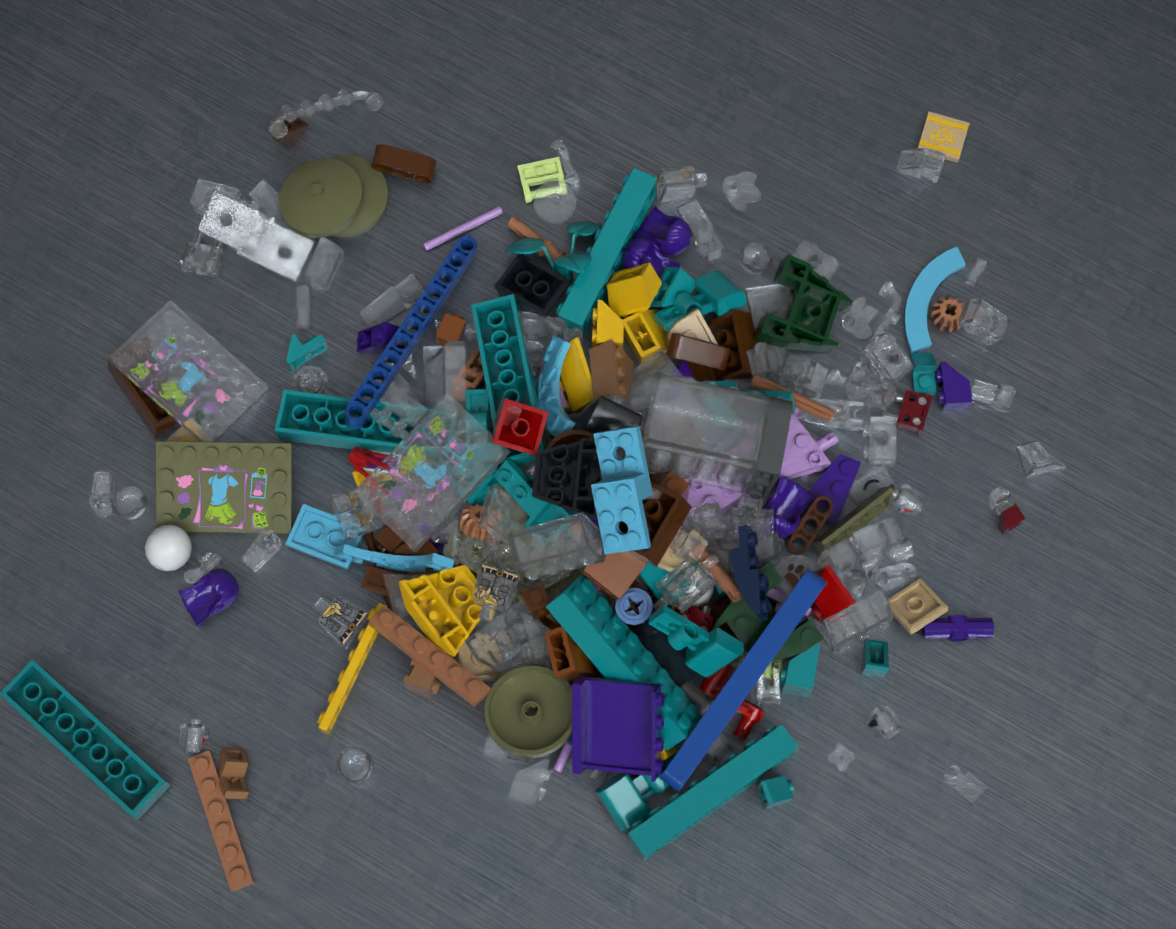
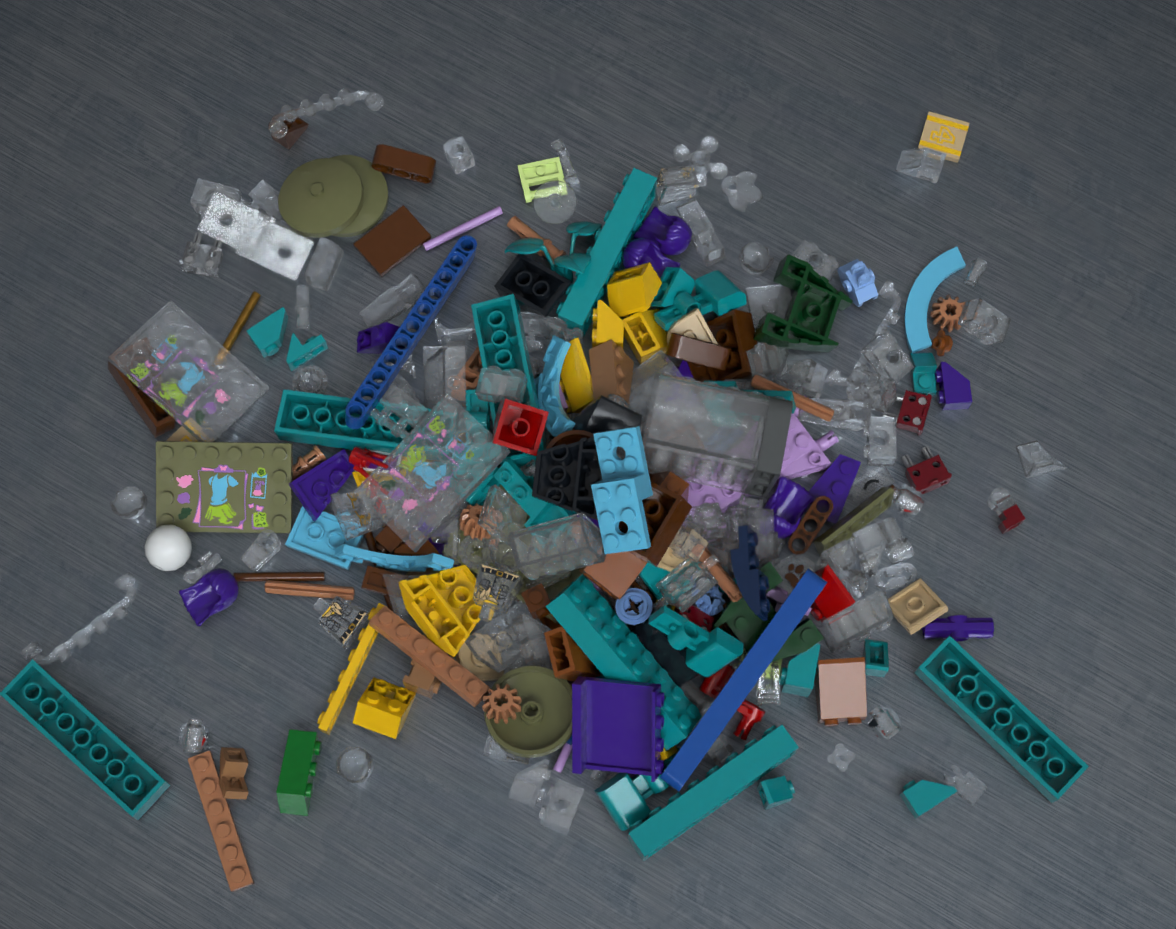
clear piece [89,470,114,517] -> none
dark orange brick [436,313,466,351] -> none
clear plate [840,296,879,339] -> none
clear piece [971,379,1016,412] -> none
none -> clear bar [21,572,136,665]
none -> pearl gold bar [211,291,261,370]
none -> reddish brown bar [233,572,325,582]
none -> teal slope [246,307,288,358]
none -> nougat axle [265,580,355,600]
none -> green wedge [276,729,322,816]
none -> dark purple wing [289,449,354,521]
none -> nougat pin [293,445,327,481]
none -> reddish brown tile [353,205,431,277]
none -> yellow slope [353,677,416,739]
none -> clear brick [443,136,475,175]
none -> clear brick [475,366,528,403]
none -> nougat gear [482,684,522,724]
none -> clear brick [538,779,584,836]
none -> clear piece [673,136,728,180]
none -> medium blue gear [693,579,725,616]
none -> slope [814,657,867,726]
none -> light blue hinge [837,259,878,307]
none -> teal slope [900,780,957,819]
none -> dark red piece [902,446,952,497]
none -> teal brick [914,635,1089,803]
none -> dark orange plate [931,330,953,356]

